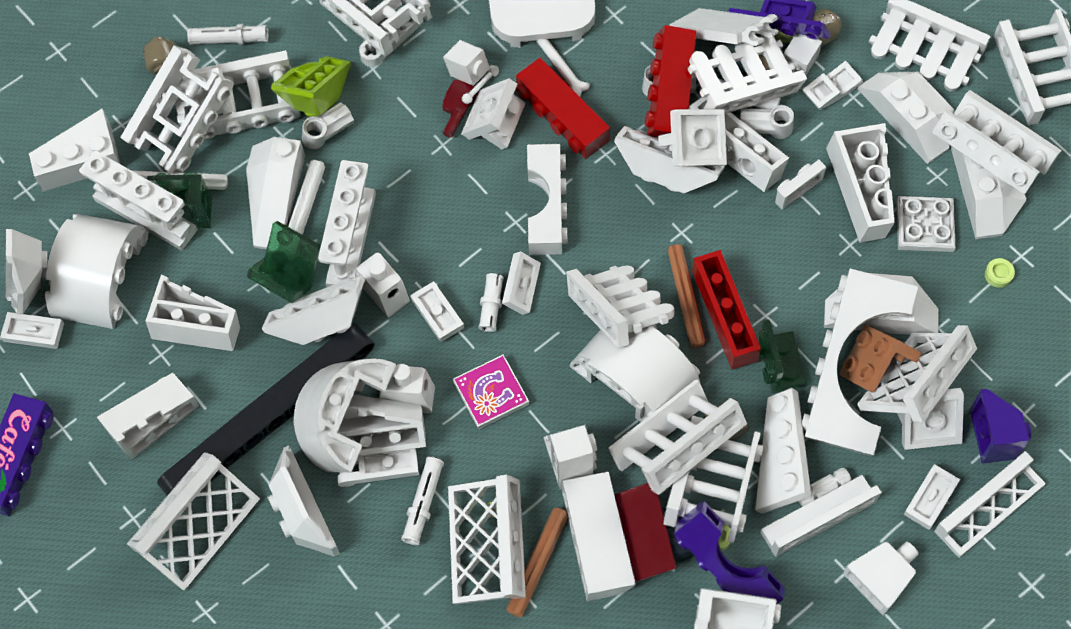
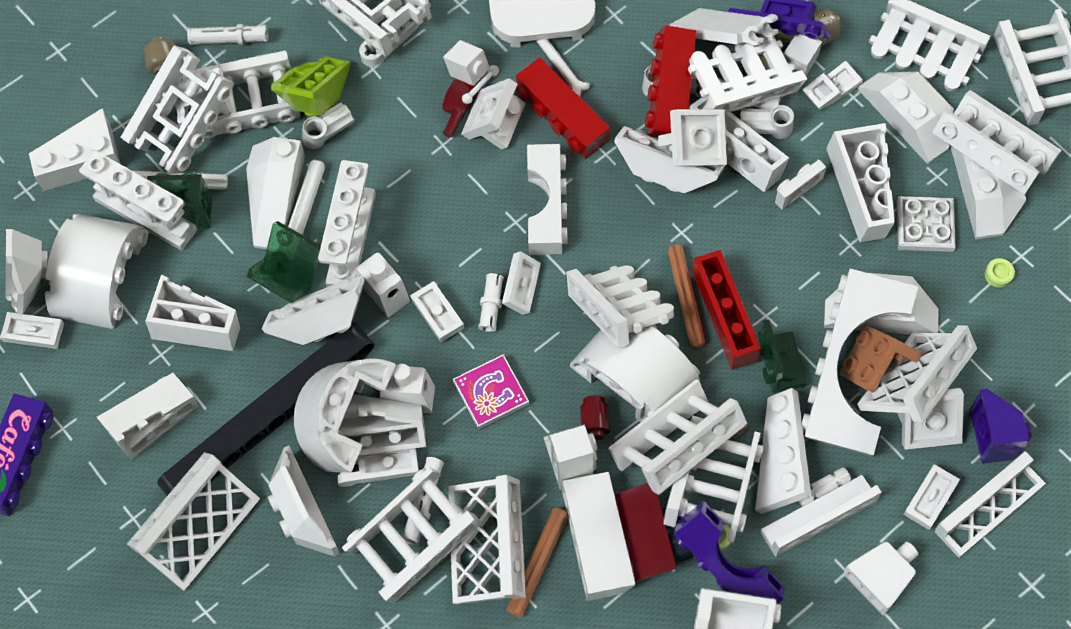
none -> white fence [342,467,482,603]
none -> dark red brick [580,396,610,441]

